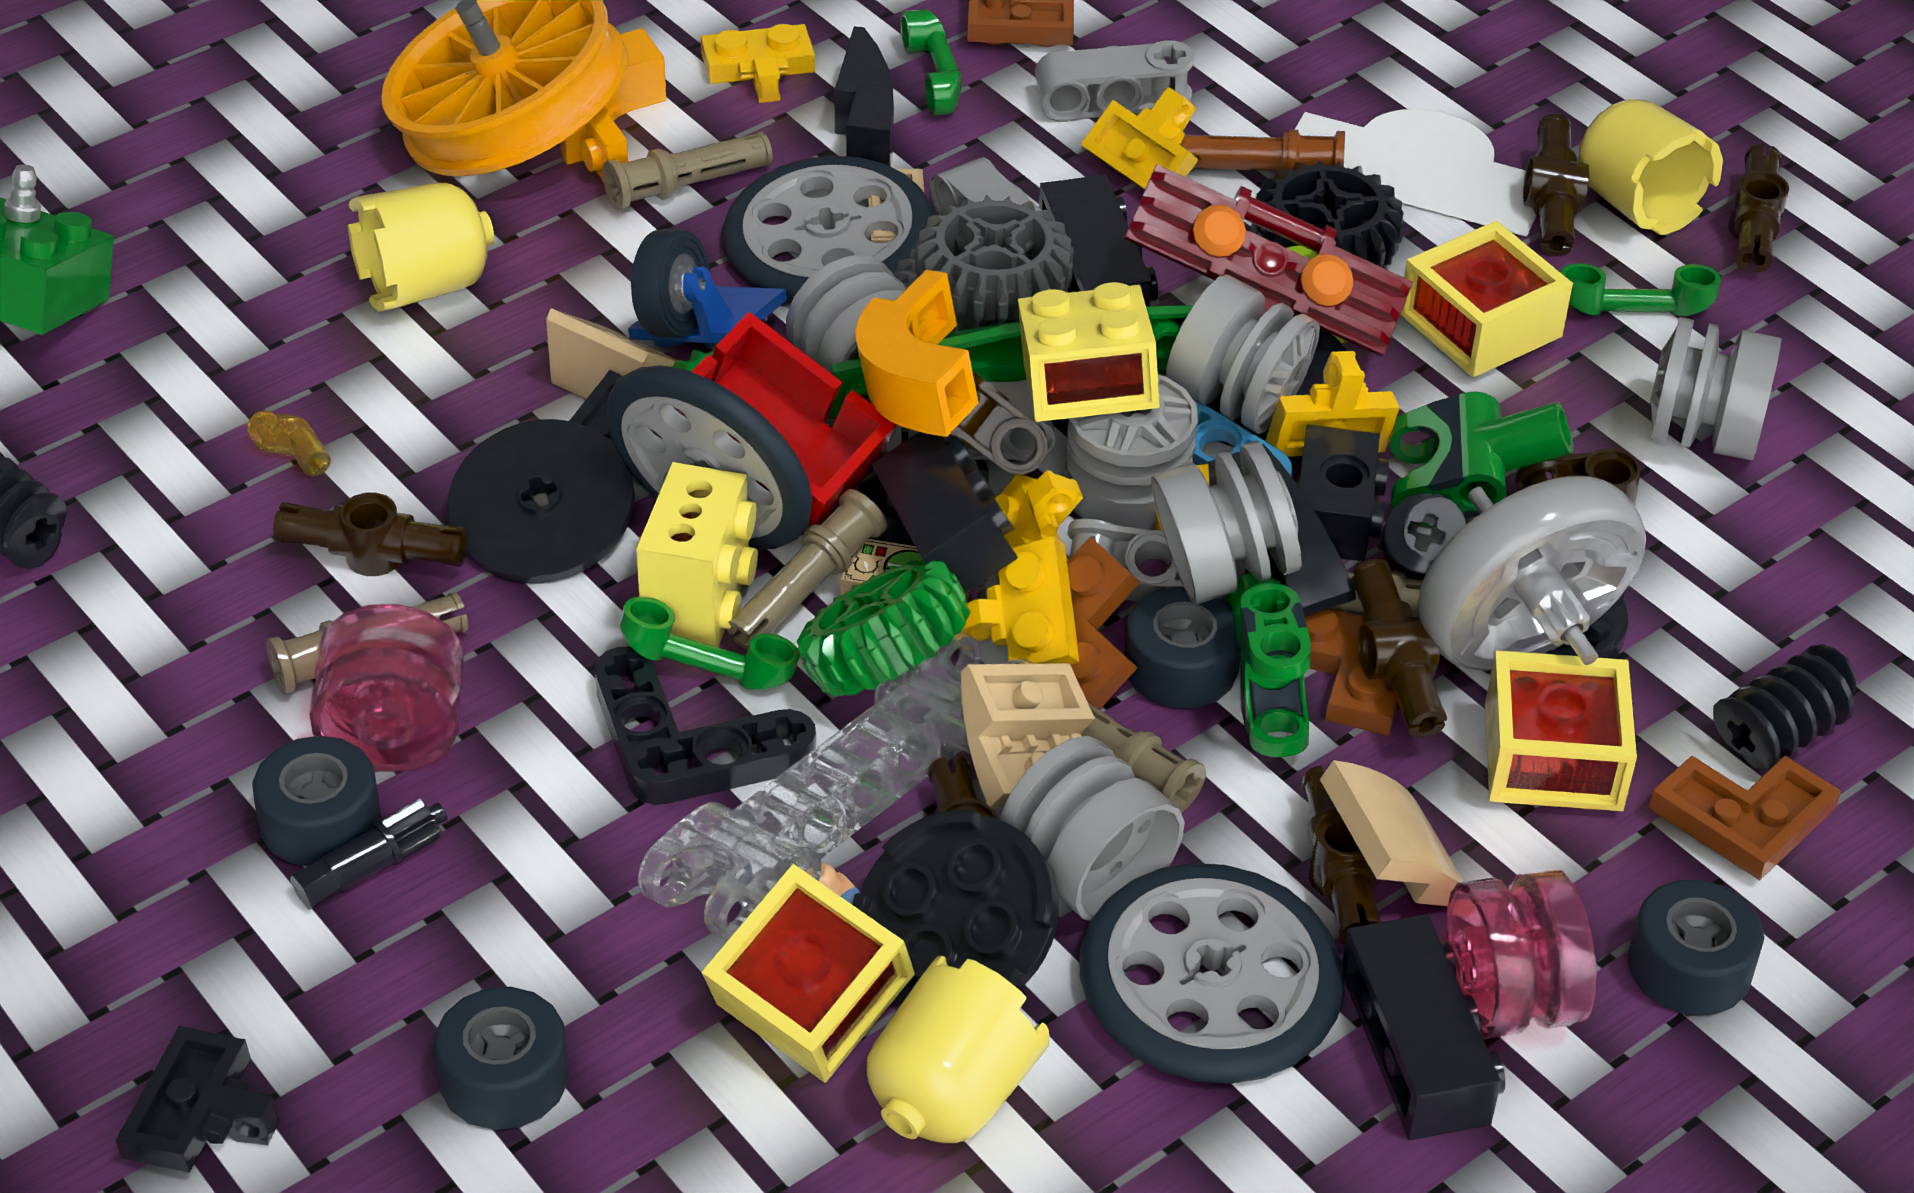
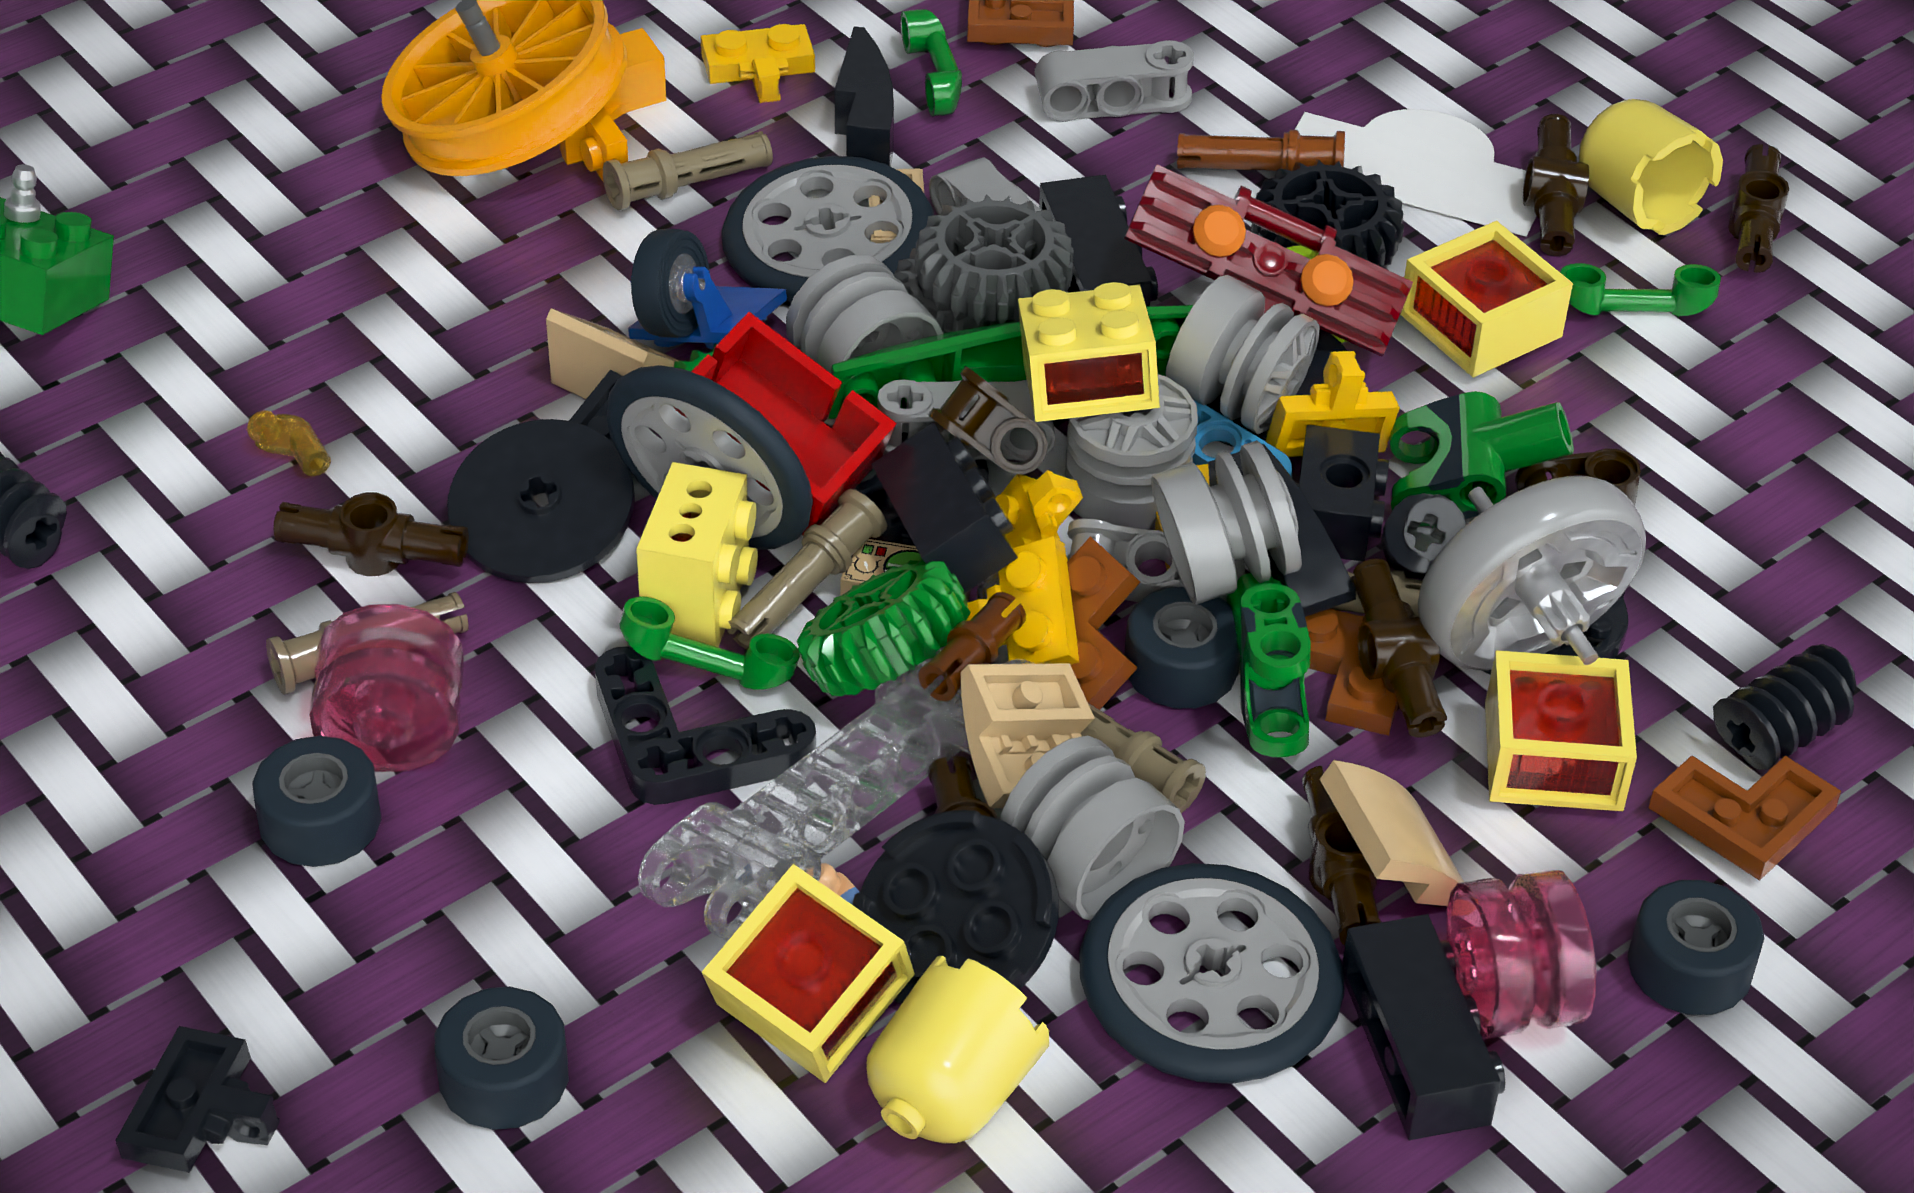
black piece [290,799,448,910] -> none
light yellow cylinder [348,183,494,312] -> none
light orange arch [855,270,979,437] -> none
yellow hinge [1081,87,1199,190] -> none
light grey wheel [1649,317,1782,461] -> none
none -> reddish brown pin [919,592,1026,702]

